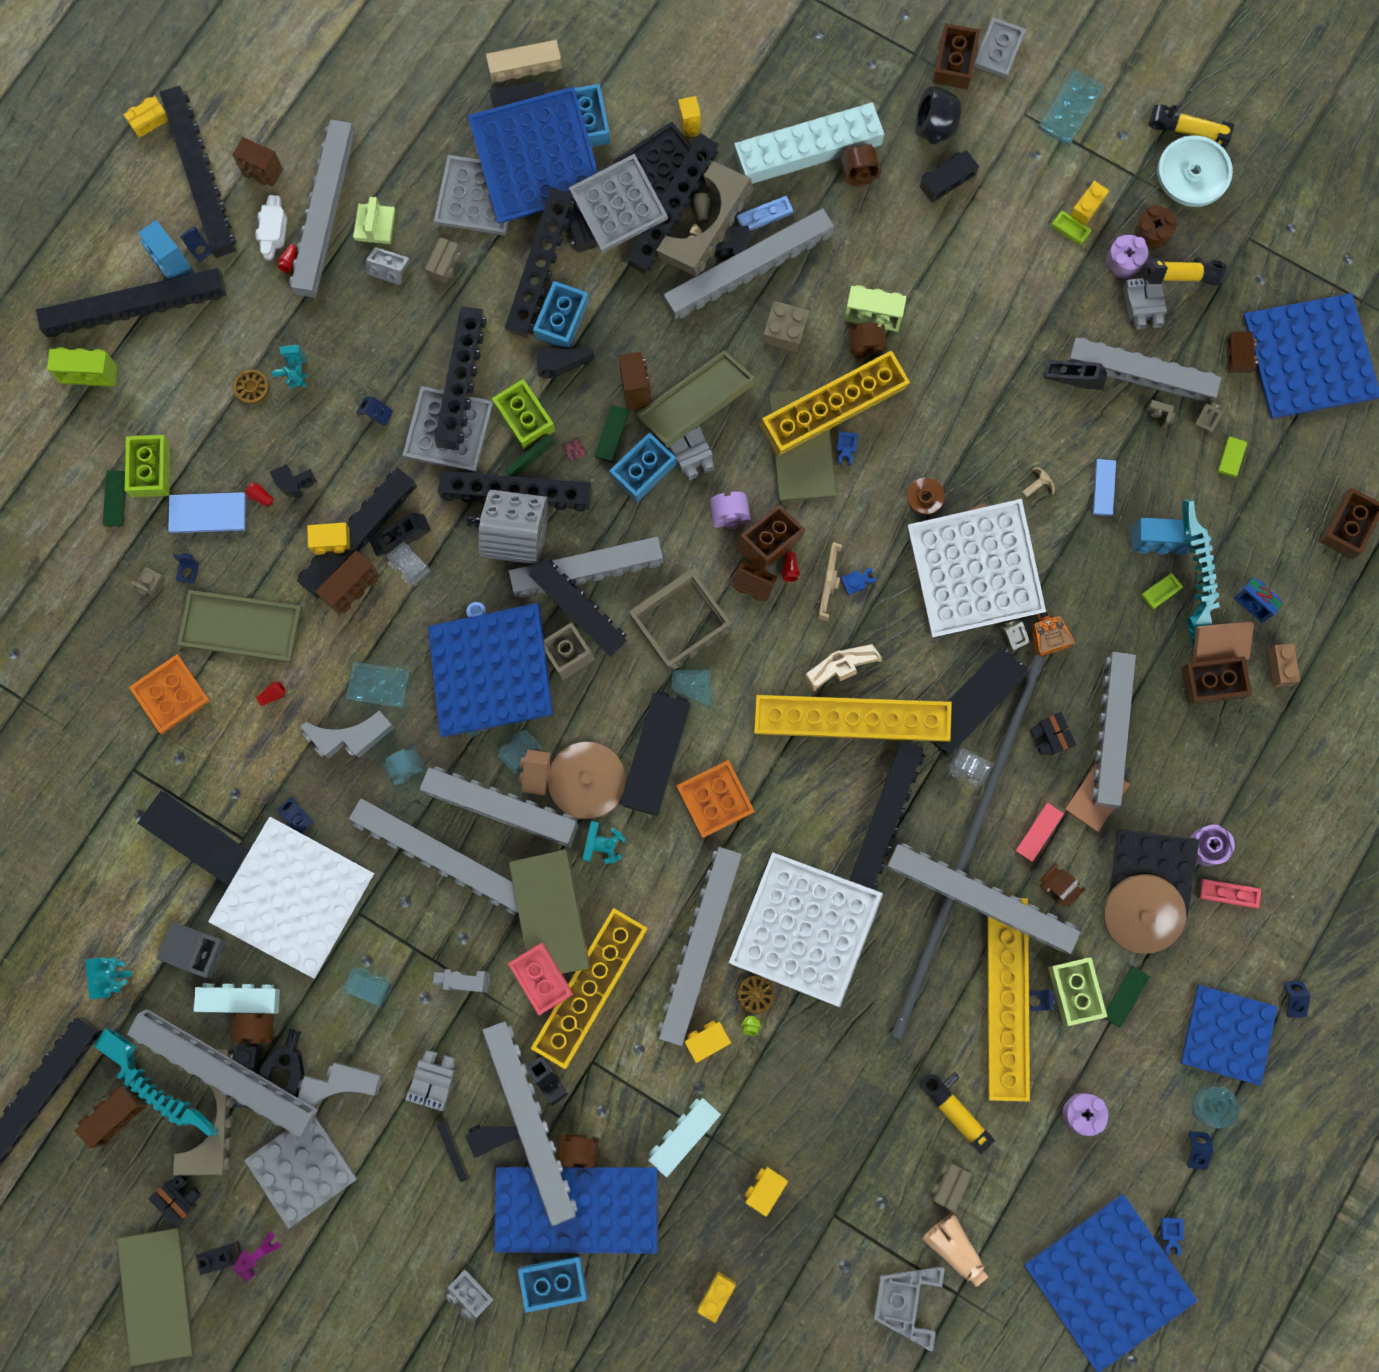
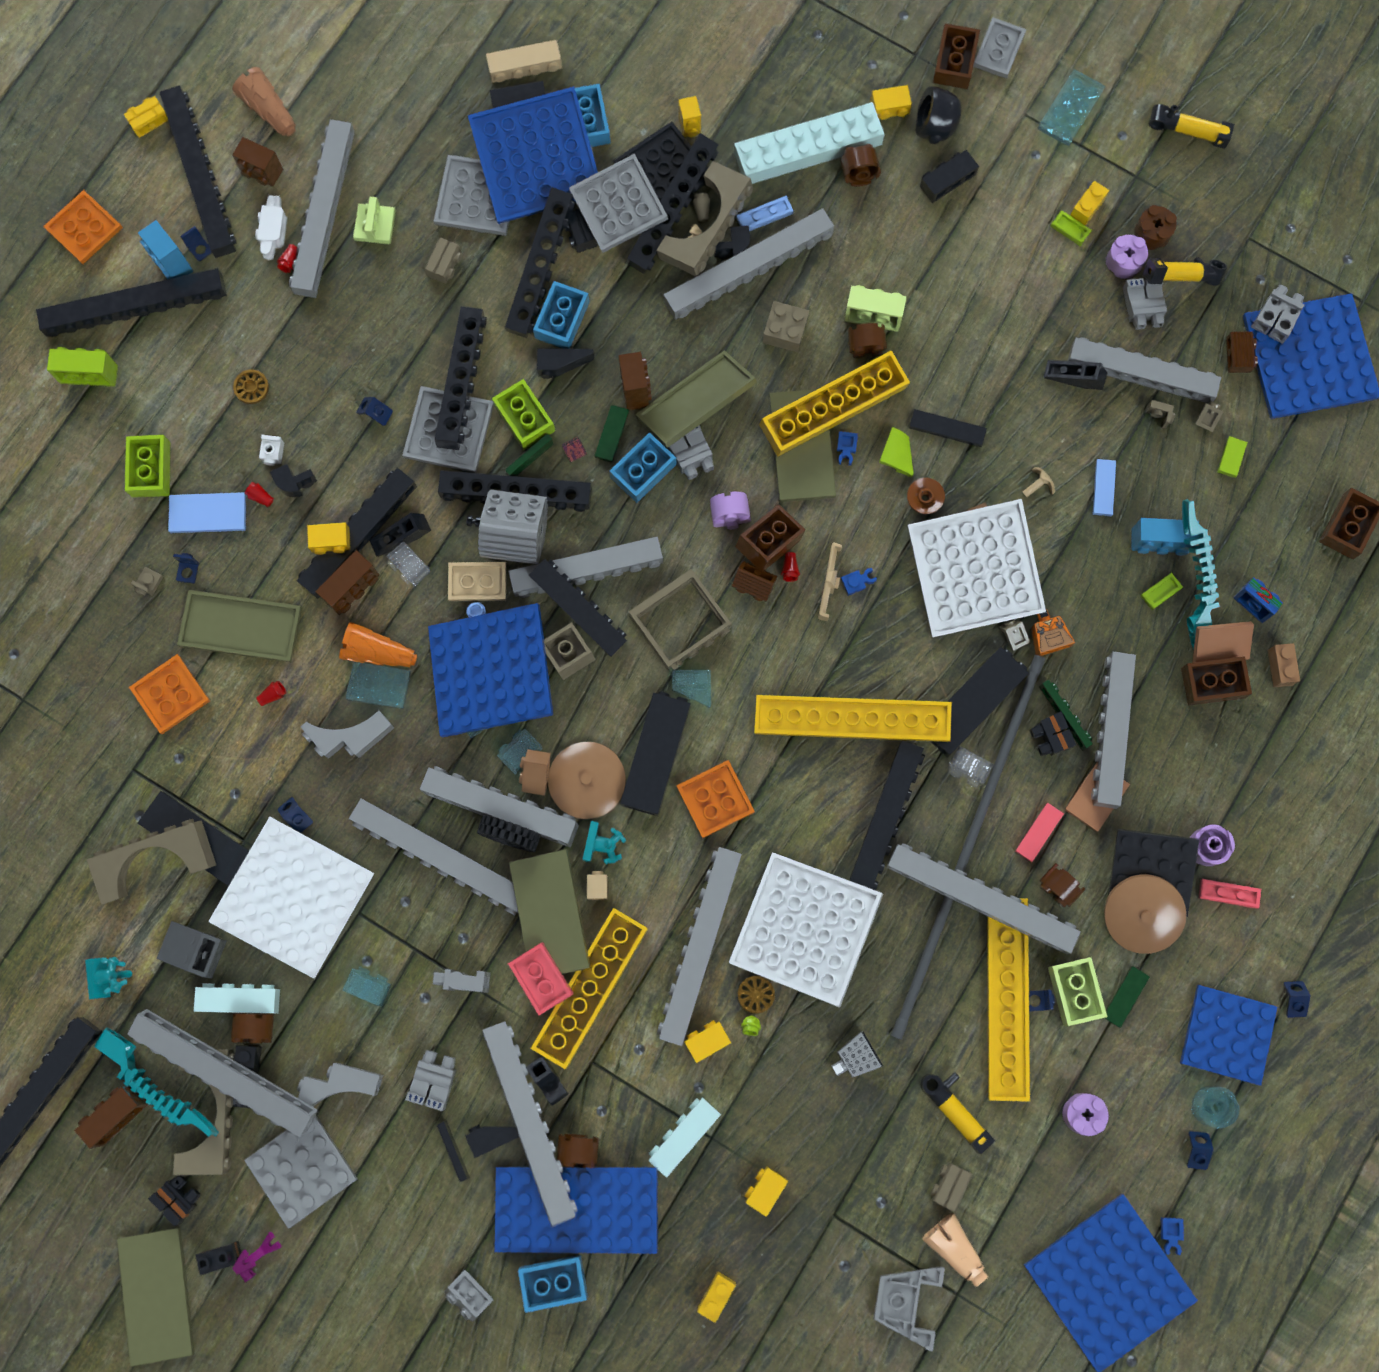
dark green tile [103,471,126,527] -> none
black piece [259,1029,305,1098] -> none
teal piece [271,345,307,389] -> none
light grey bracket [366,247,409,285] -> none
clear light blue brick [379,744,425,785] -> none
tan plate [805,644,882,692] -> none
light aqua dish [1157,136,1233,207] -> none
none -> orange plate [43,190,123,265]
none -> dark tan arch [87,819,216,905]
none -> nougat cone [232,67,296,136]
none -> white brick [259,435,284,466]
none -> orange cone [339,622,418,668]
none -> tan plate [448,562,506,601]
none -> black tyre [477,815,541,853]
none -> tan brick [587,871,608,900]
none -> light grey torso [831,1032,883,1077]
none -> yellow brick [870,85,912,120]
none -> lime slope [879,427,914,477]
none -> black tile [909,409,987,447]
none -> dark green plate [1039,679,1093,751]
none -> light grey hips [1251,285,1304,344]

